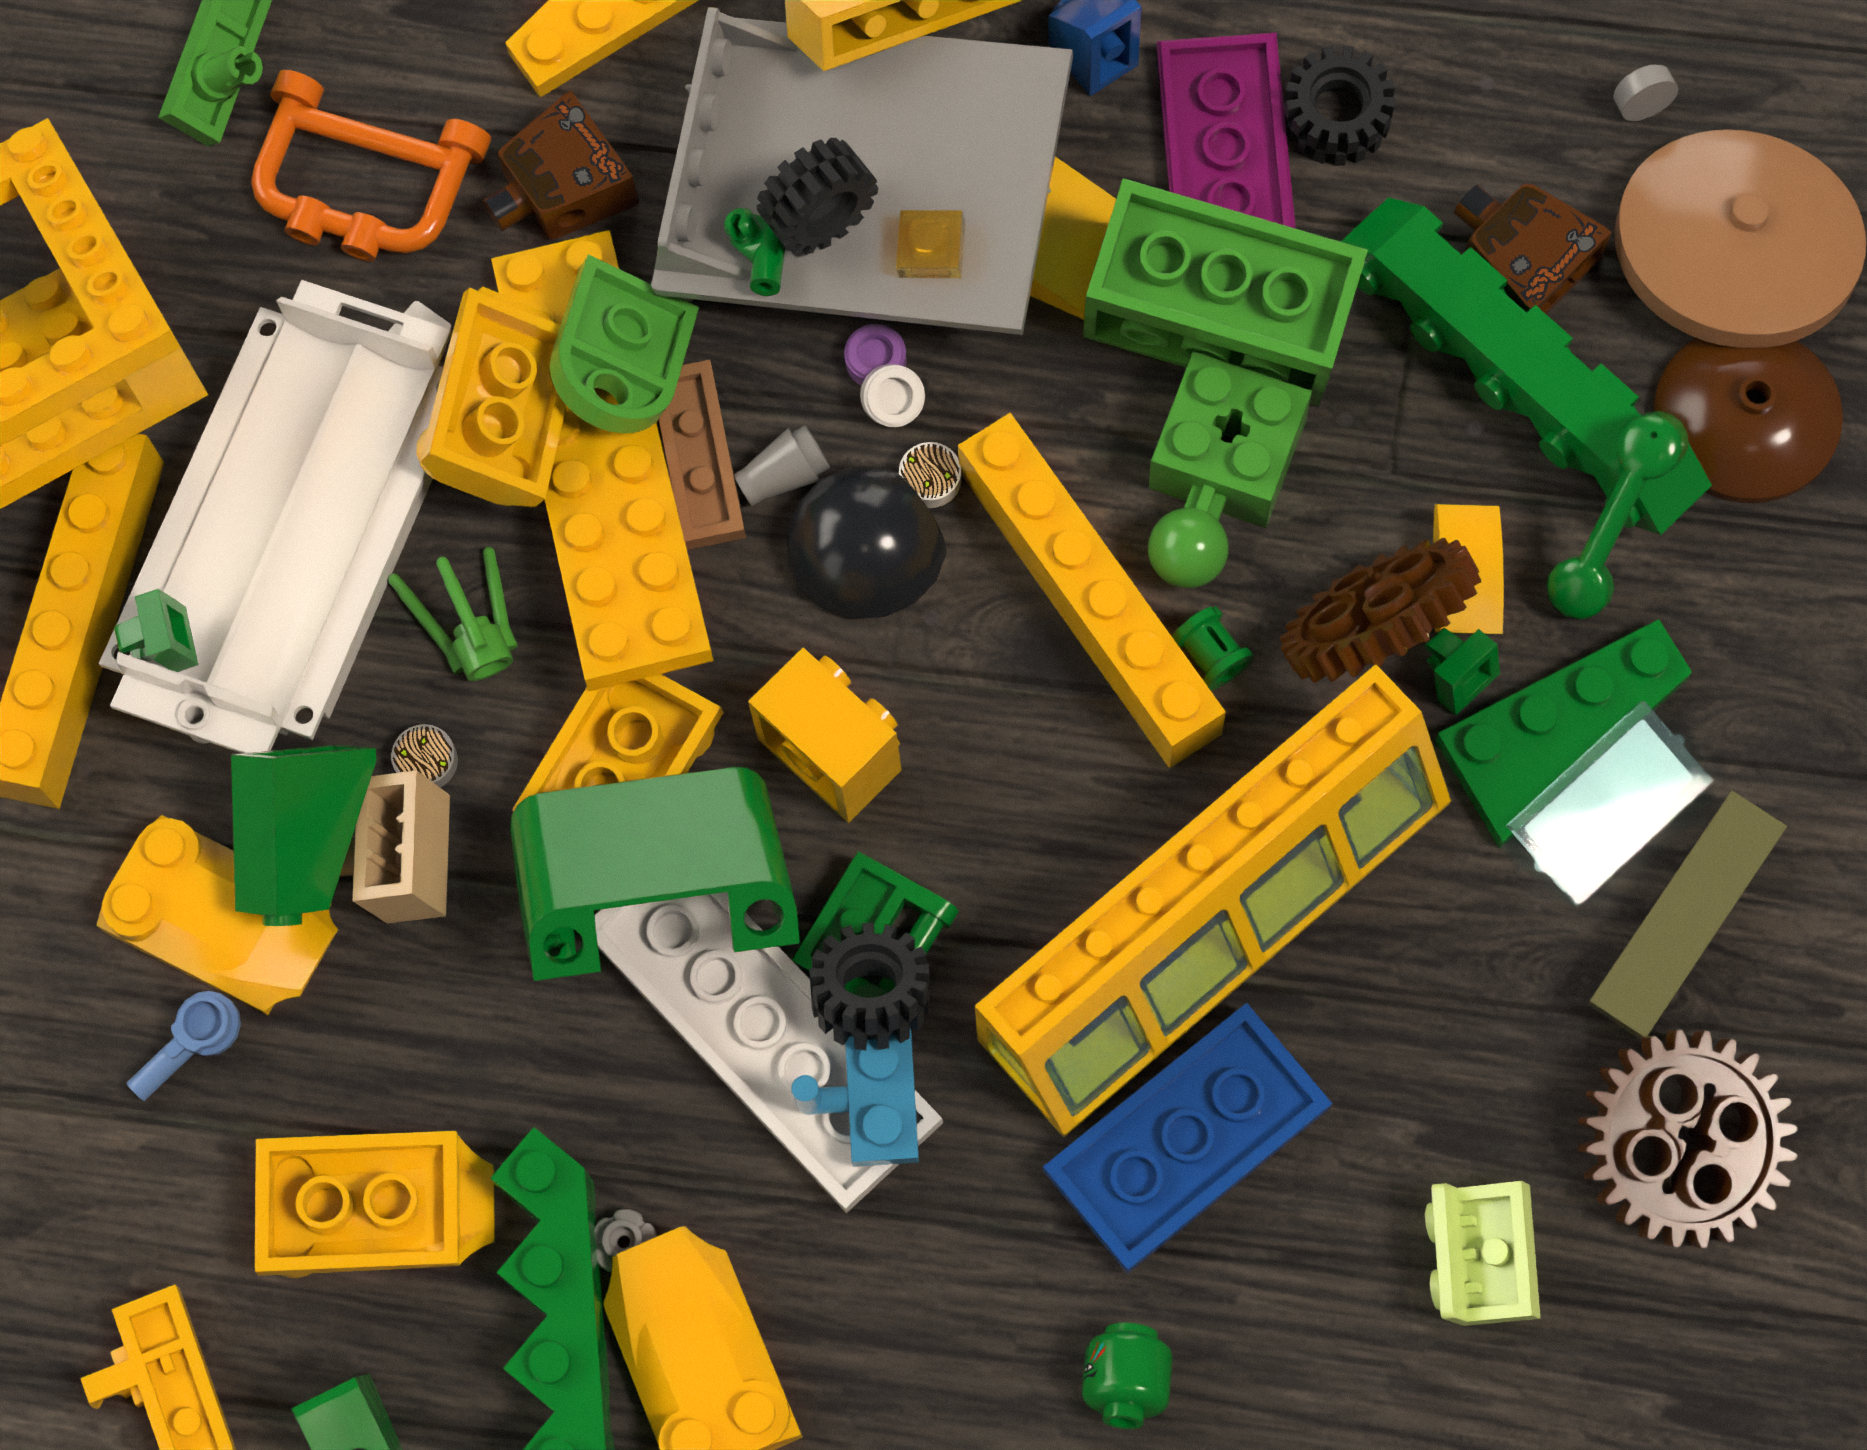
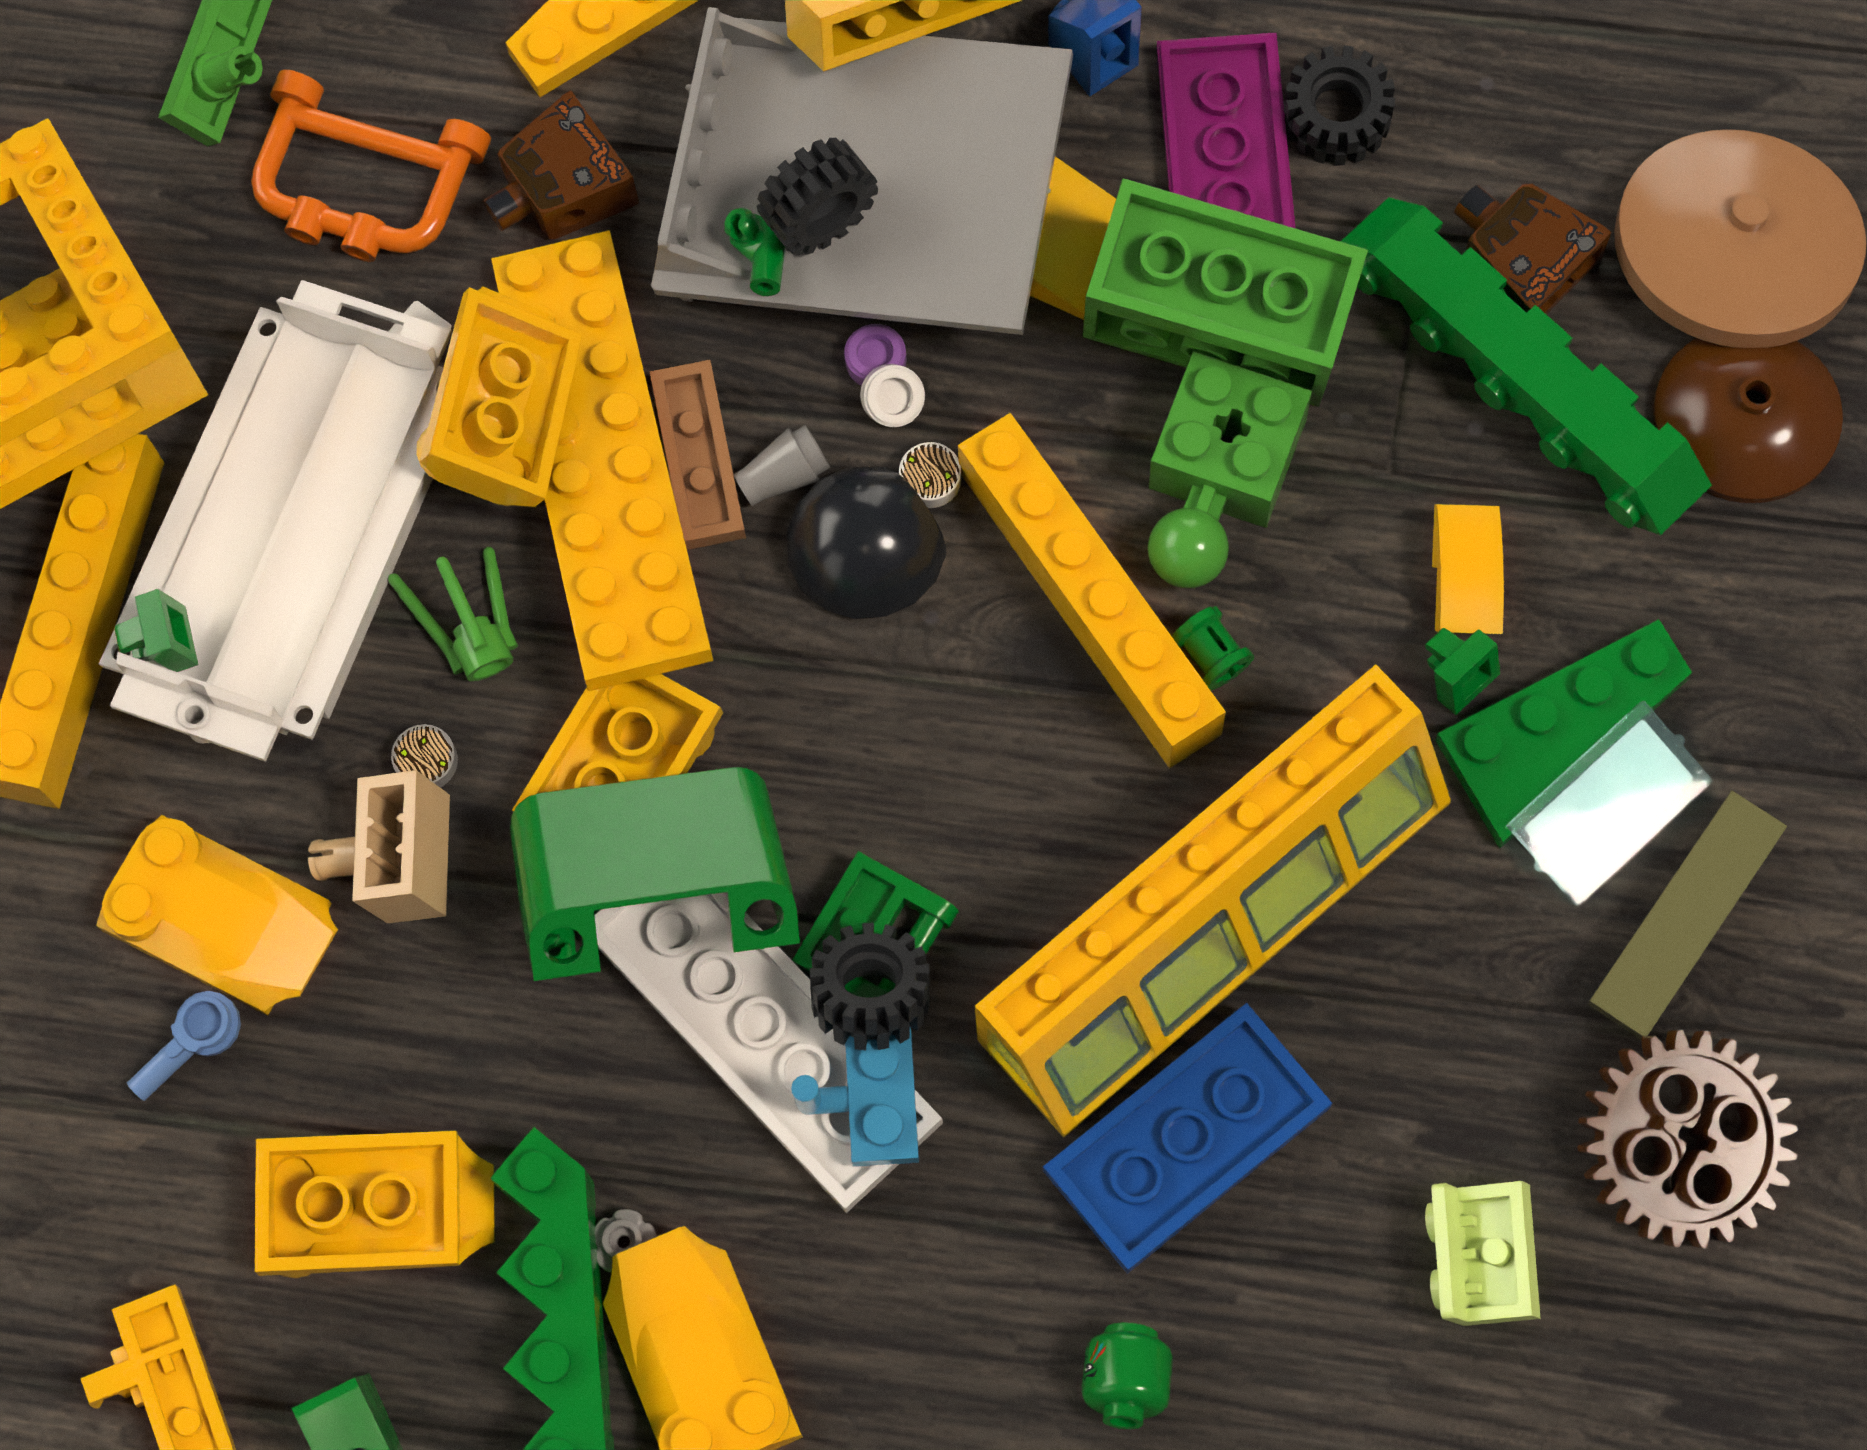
green slope [231,745,376,926] -> none
bright green tile [549,254,699,433] -> none
yellow brick [748,647,902,823] -> none
clear yellow plate [896,210,965,278] -> none
reddish brown gear [1280,538,1481,683] -> none
green piece [1546,411,1689,620] -> none
light grey tile [1613,65,1678,121] -> none

